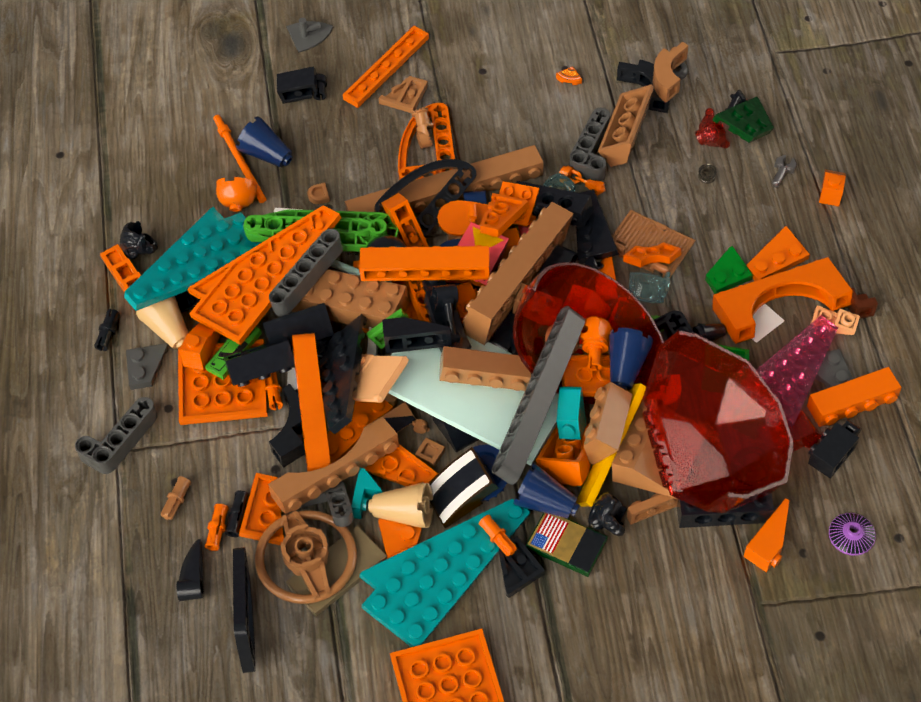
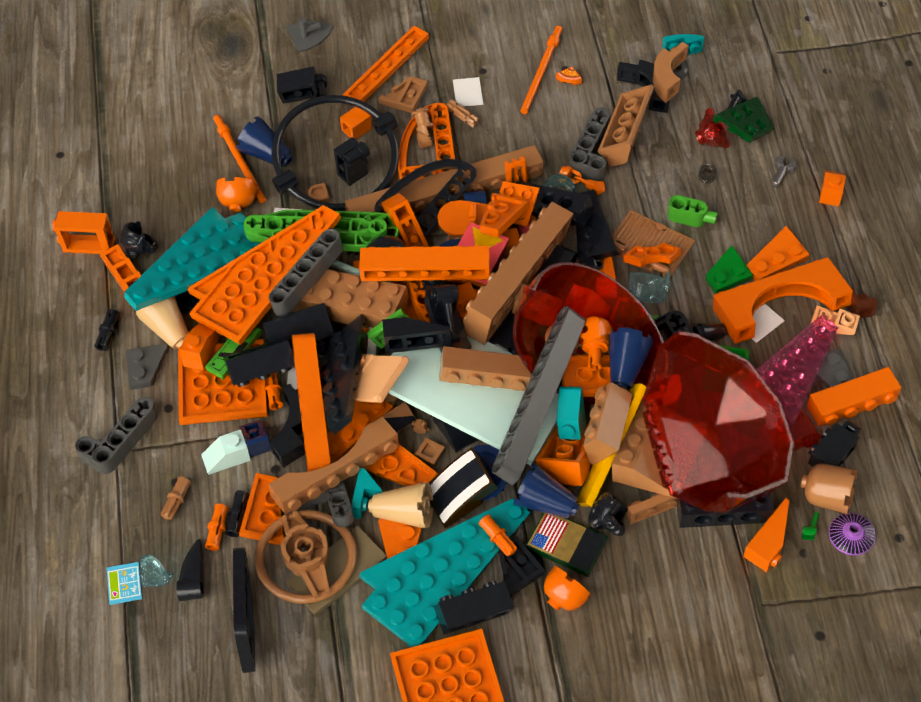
none -> orange window [52,211,115,254]
none -> sticker [106,562,142,605]
none -> clear light blue piece [139,554,174,587]
none -> light aqua slope [201,430,251,475]
none -> dark blue slope [239,420,271,457]
none -> black piece [271,95,399,211]
none -> black hinge [334,137,370,186]
none -> orange brick [340,107,372,140]
none -> black brick [434,581,514,635]
none -> medium nougat axle [446,100,479,127]
none -> white sticker [453,77,483,107]
none -> orange tile [504,156,527,183]
none -> orange bar [520,26,563,114]
none -> orange cylinder [544,566,591,611]
none -> teal slope [662,34,704,55]
none -> bright green piece [667,195,718,227]
none -> medium nougat cylinder [801,463,858,515]
none -> green hand [802,512,820,540]

